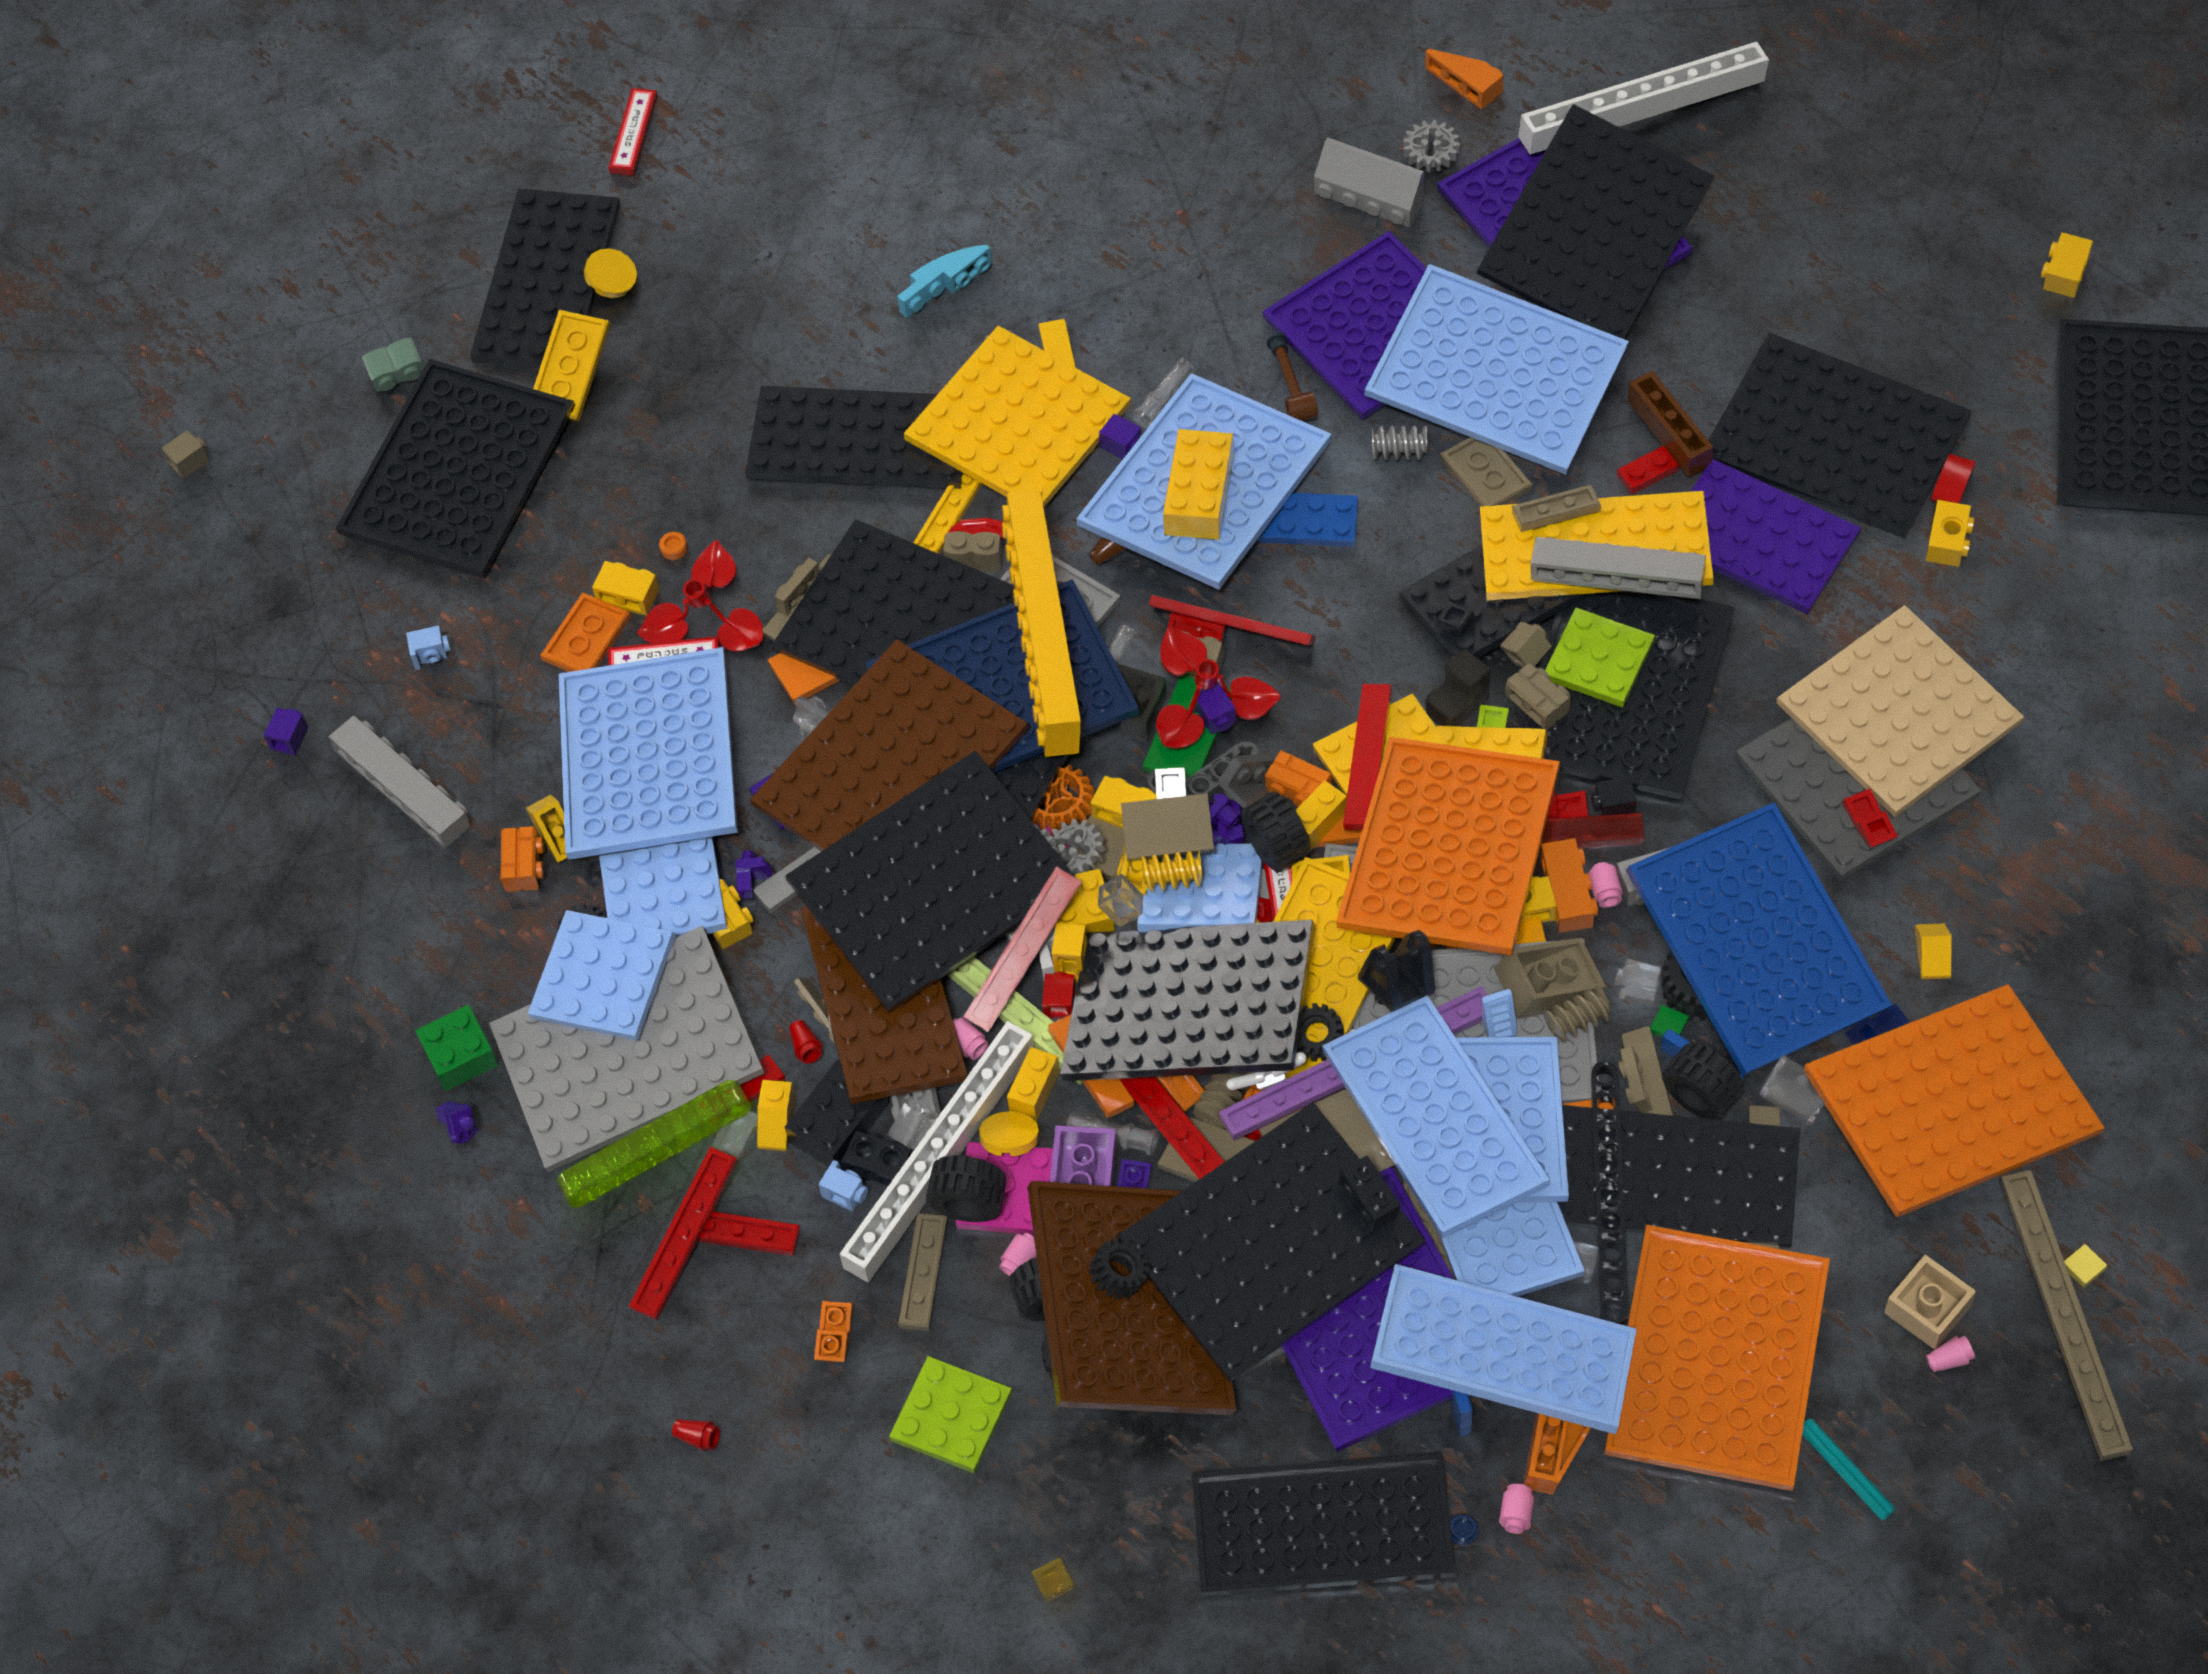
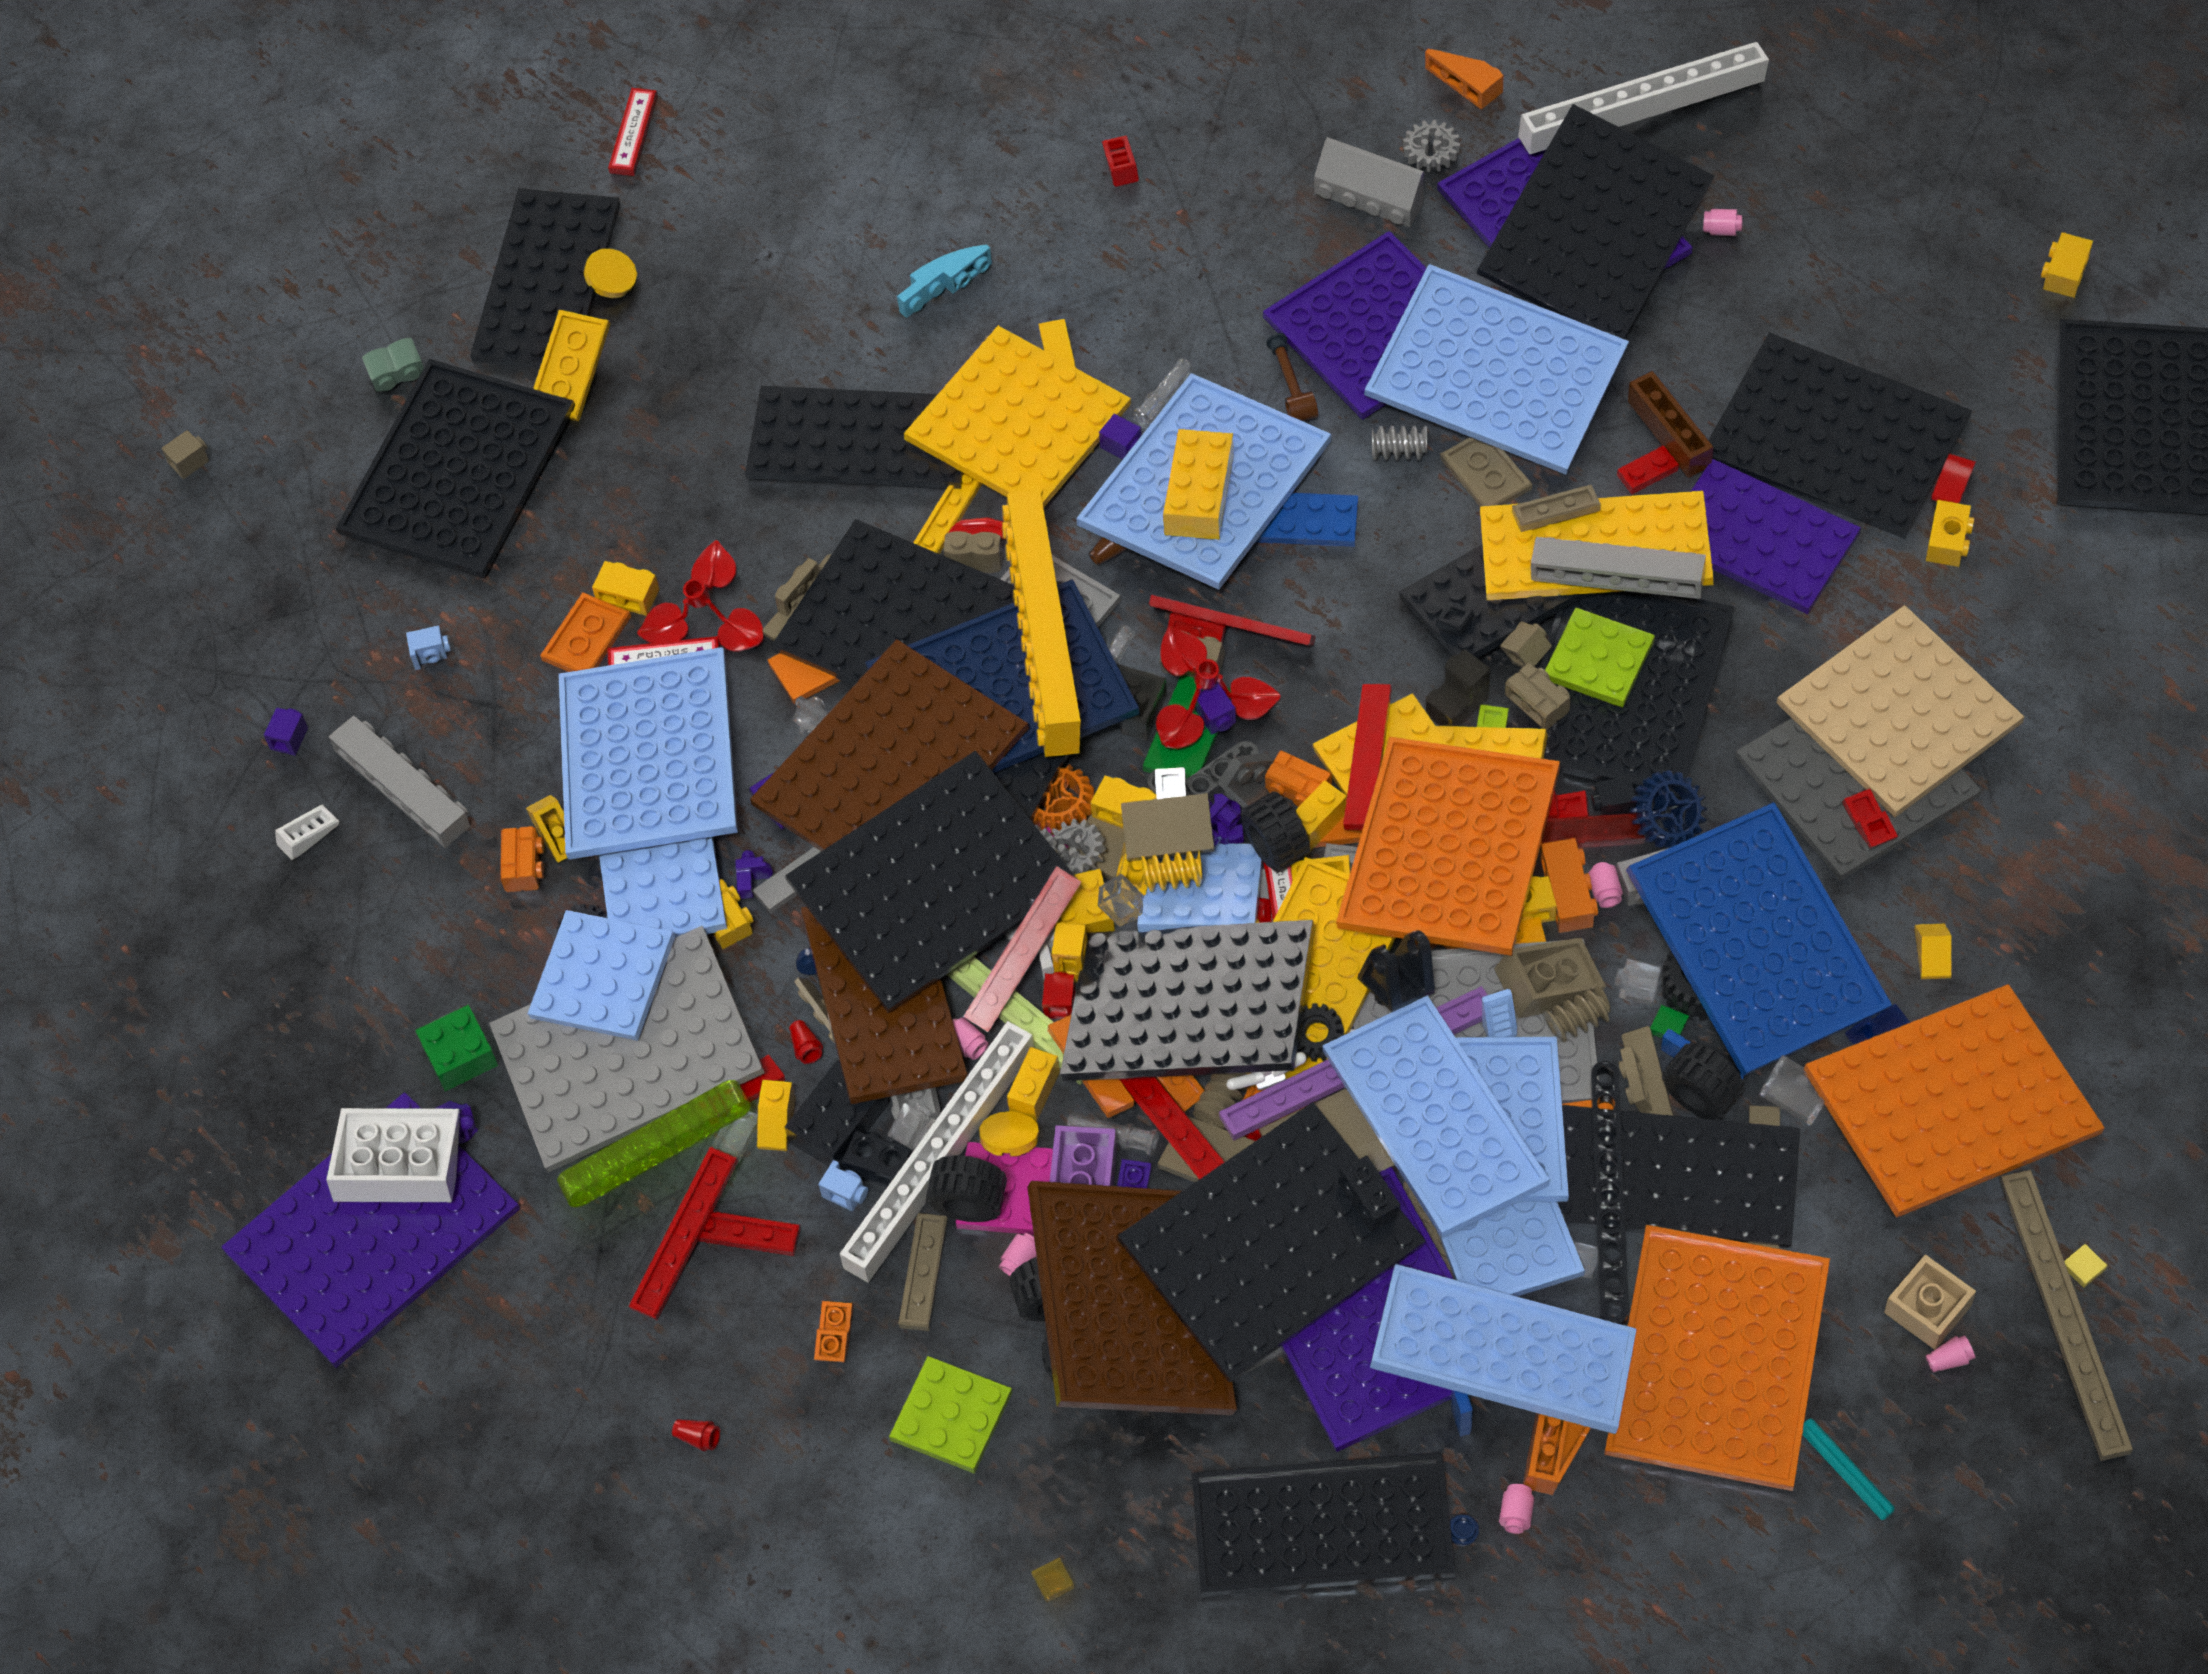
orange tile [659,532,688,560] -> none
black tyre [1089,1238,1150,1299] -> none
none -> dark purple plate [221,1092,520,1368]
none -> white slope [275,805,339,860]
none -> white slope [327,1108,460,1202]
none -> dark blue plate [796,948,816,975]
none -> red slope [1102,135,1139,187]
none -> dark blue gear [1629,770,1708,848]
none -> bright pink brick [1703,209,1742,236]

